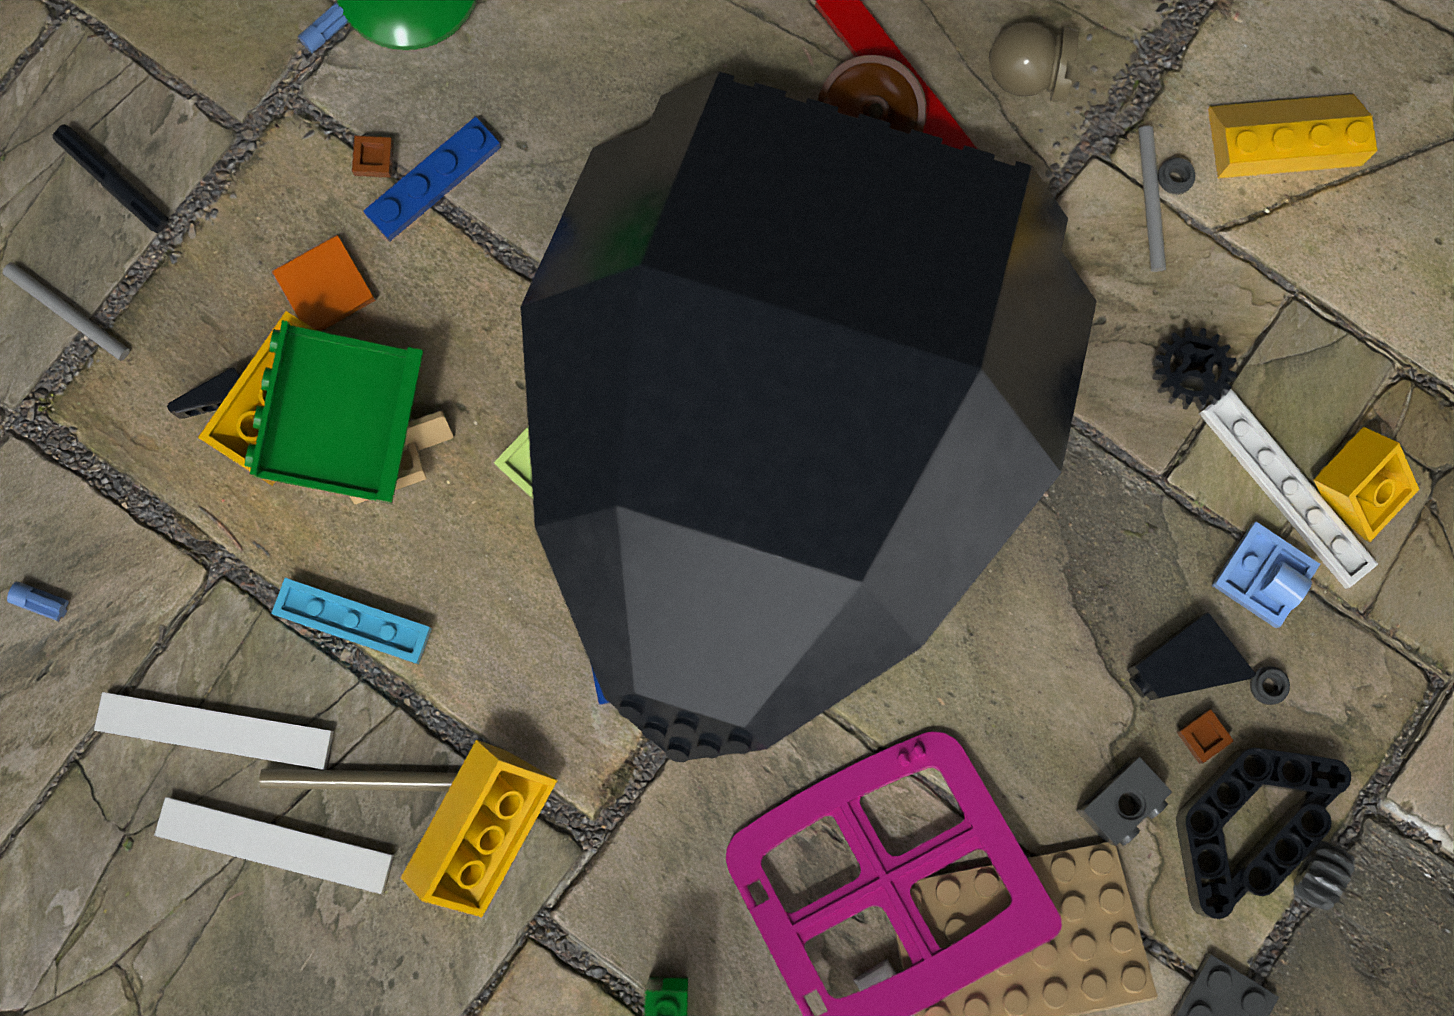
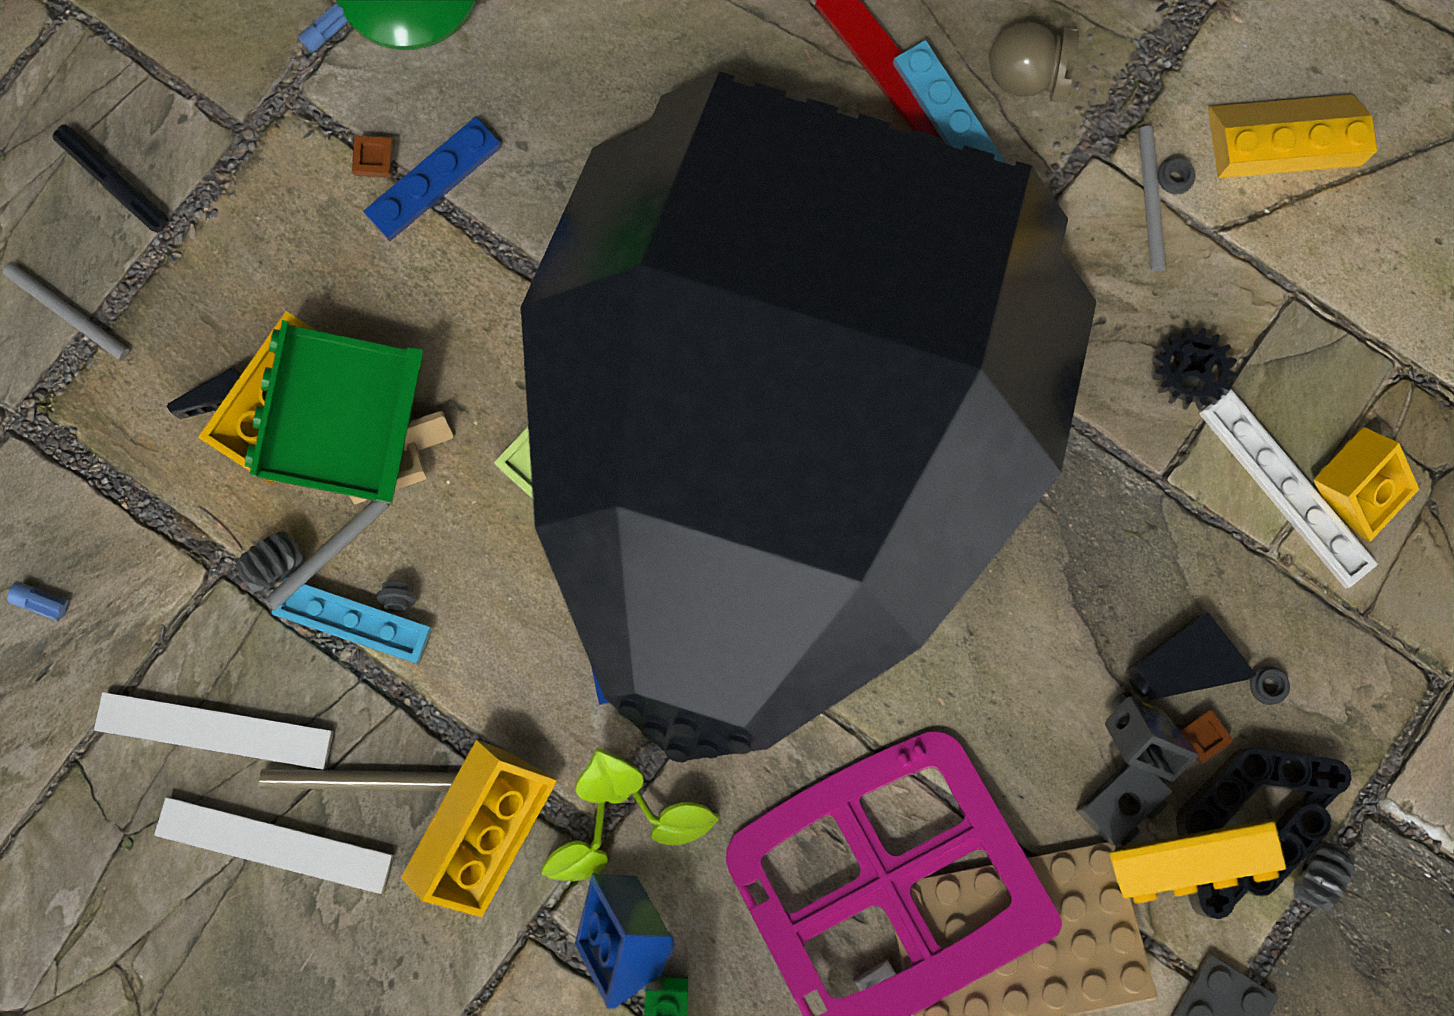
orange tile [272,235,376,332] -> none
reddish brown dish [817,55,927,134] -> none
light blue plate [1212,522,1320,628] -> none
none -> dark grey gear [235,531,305,592]
none -> light grey bar [264,501,389,611]
none -> dark grey plate [377,581,416,612]
none -> lime plant [541,748,719,881]
none -> blue slope [575,873,674,1009]
none -> medium azure plate [893,40,1005,162]
none -> dark grey torso [1105,692,1199,782]
none -> yellow slope [1110,818,1286,904]

